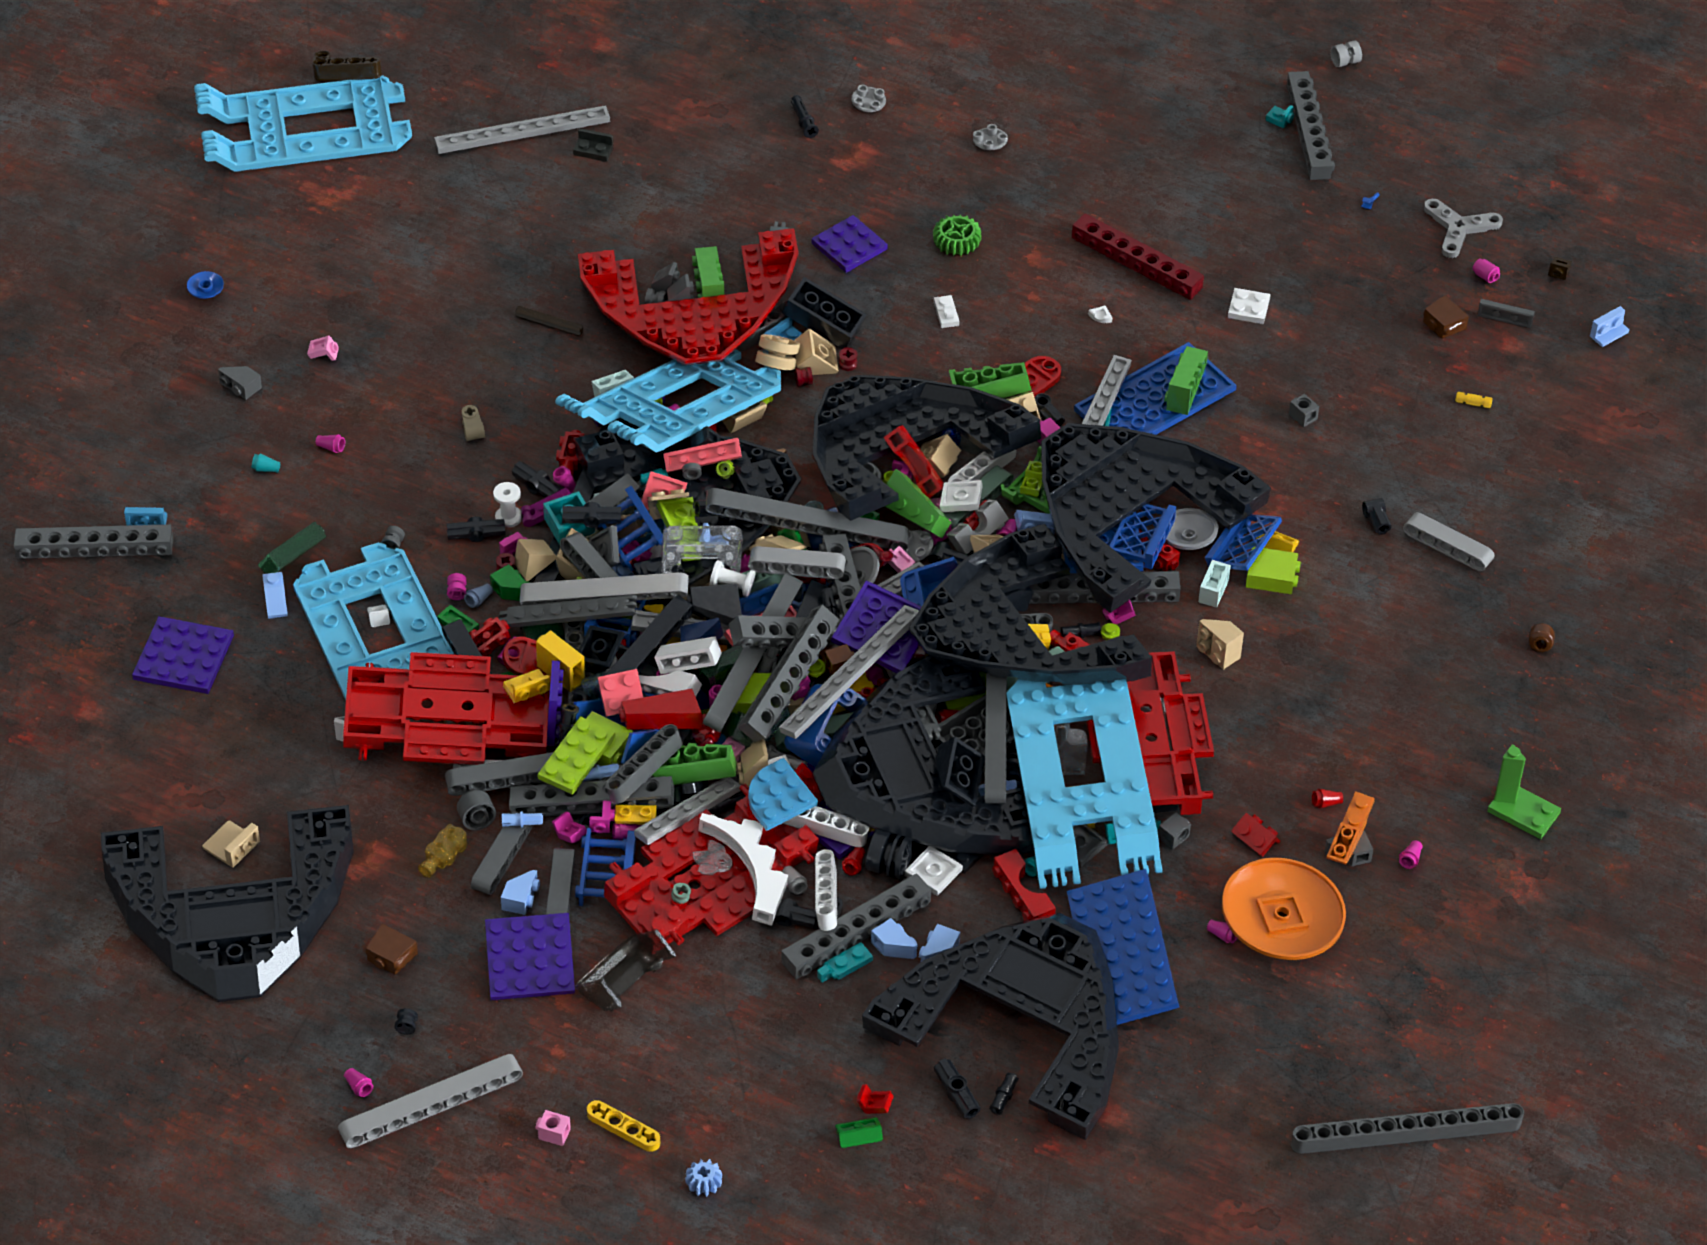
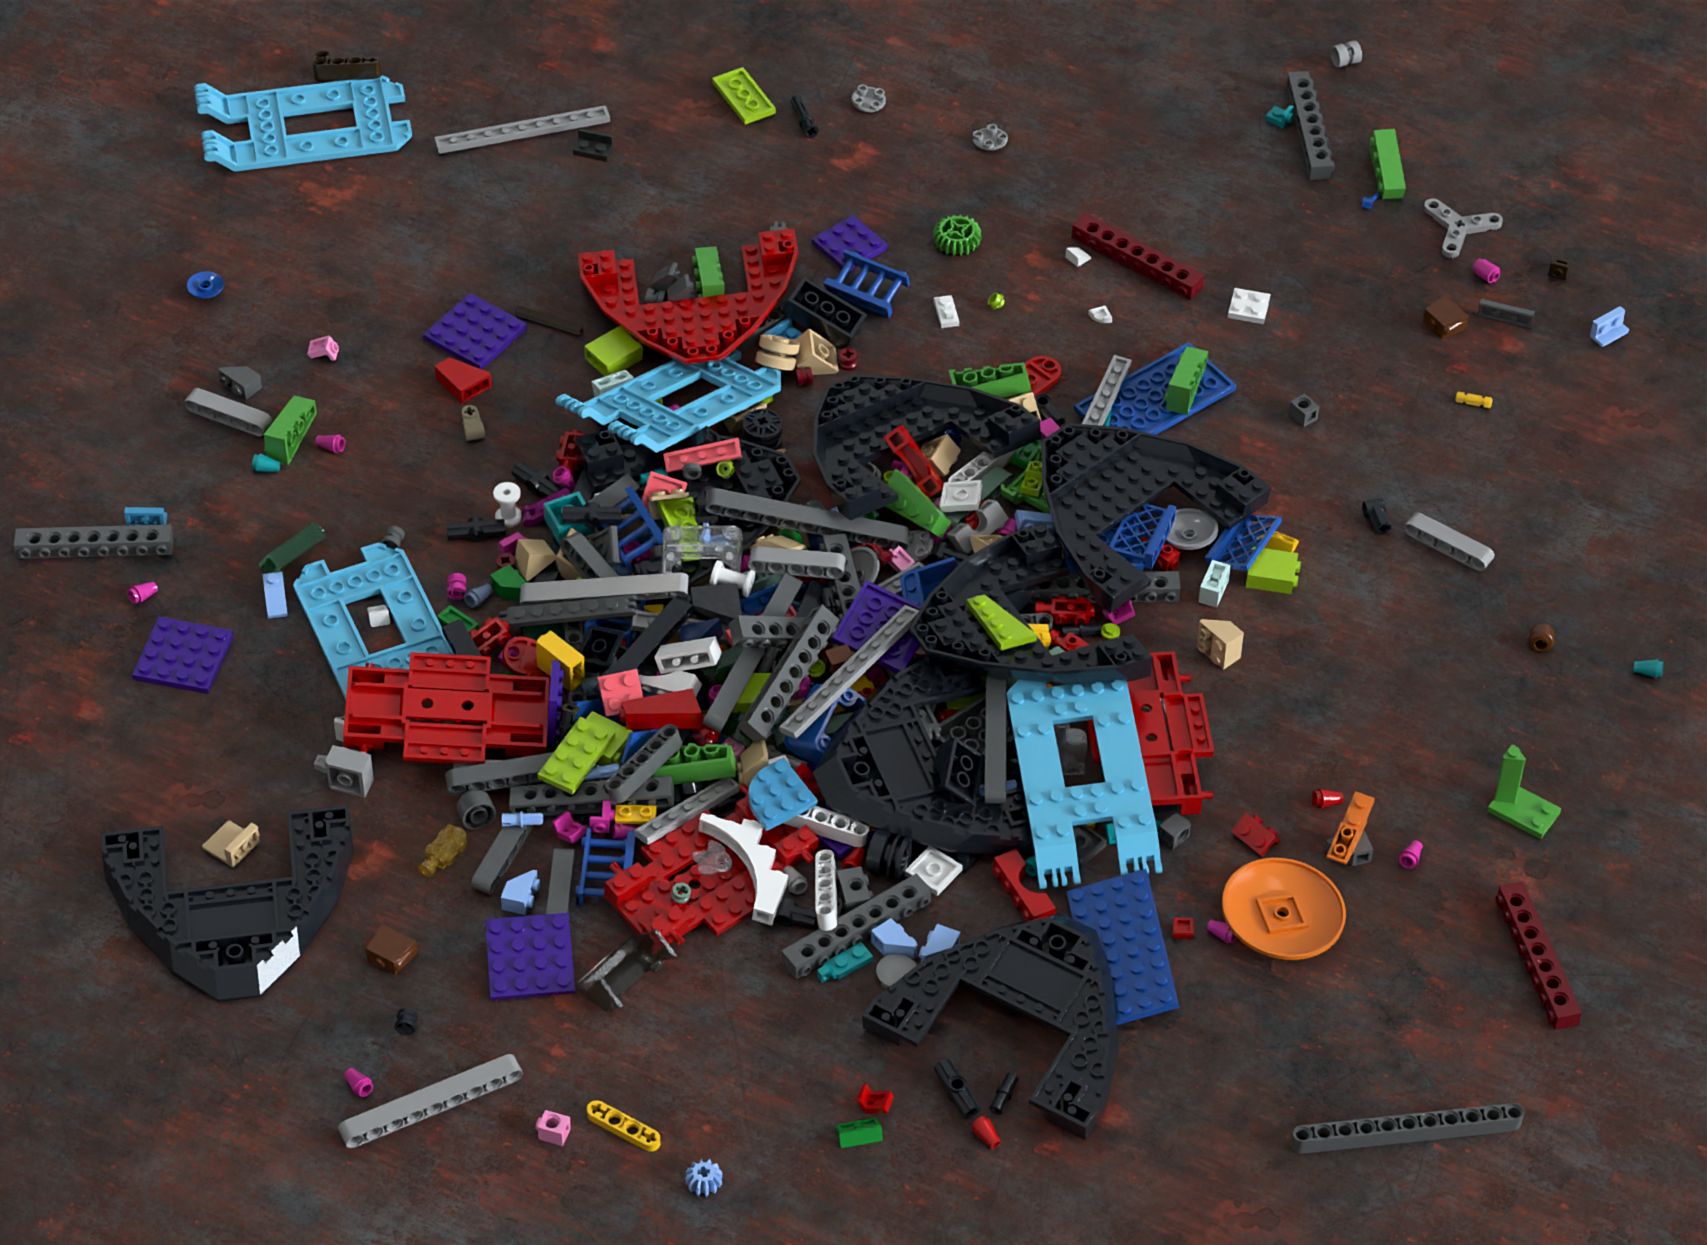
yellow bracket [503,669,551,703] -> none
none -> dark pink cone [127,581,158,604]
none -> light grey beam [183,388,273,436]
none -> bright green wedge [264,396,317,465]
none -> light grey hinge [314,745,374,798]
none -> dark purple plate [423,293,527,369]
none -> red slope [434,357,492,404]
none -> lime brick [584,326,643,377]
none -> lime plate [712,67,776,125]
none -> black wheel [743,409,782,450]
none -> blue fence [824,249,910,318]
none -> dark grey brick [837,866,873,913]
none -> light grey dish [876,954,917,988]
none -> lime wing [966,594,1037,650]
none -> red cone [971,1116,1001,1149]
none -> lime plate [988,292,1004,310]
none -> green plate [1010,439,1042,470]
none -> red brick [1035,596,1094,625]
none -> white slope [1065,247,1091,267]
none -> red tile [1172,917,1194,939]
none -> bright green wedge [1369,129,1406,199]
none -> dark red brick [1495,881,1582,1030]
none -> teal cone [1634,659,1663,679]

